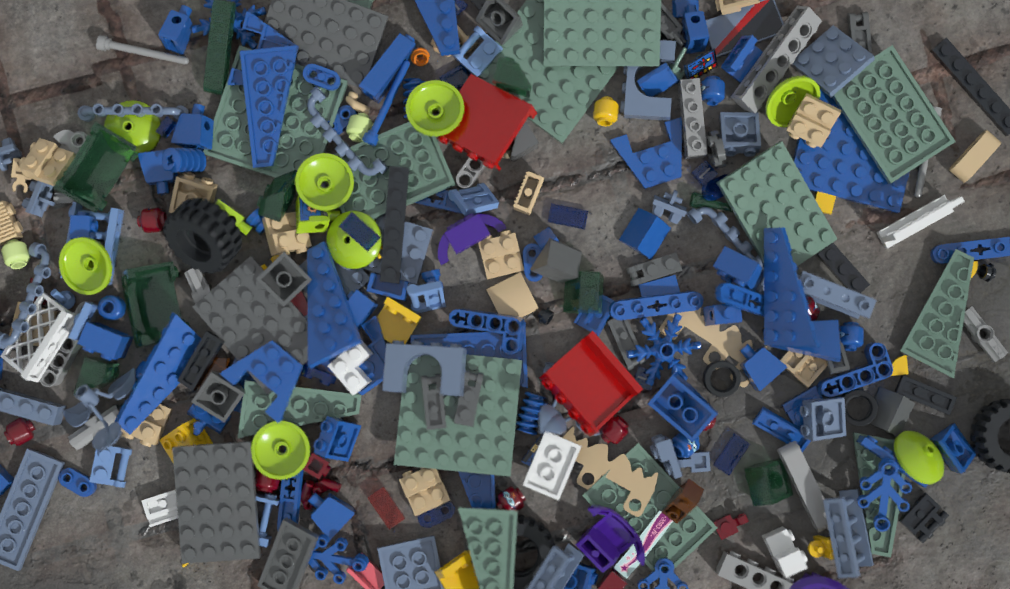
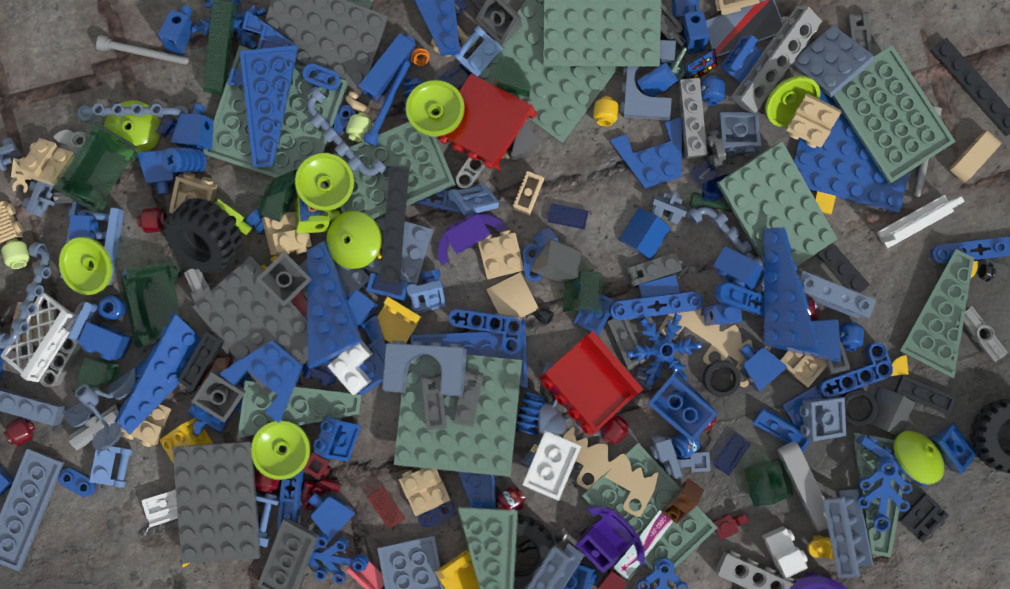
medium blue plate [50,289,75,309] -> none
clear blue tile [339,212,381,252] -> none

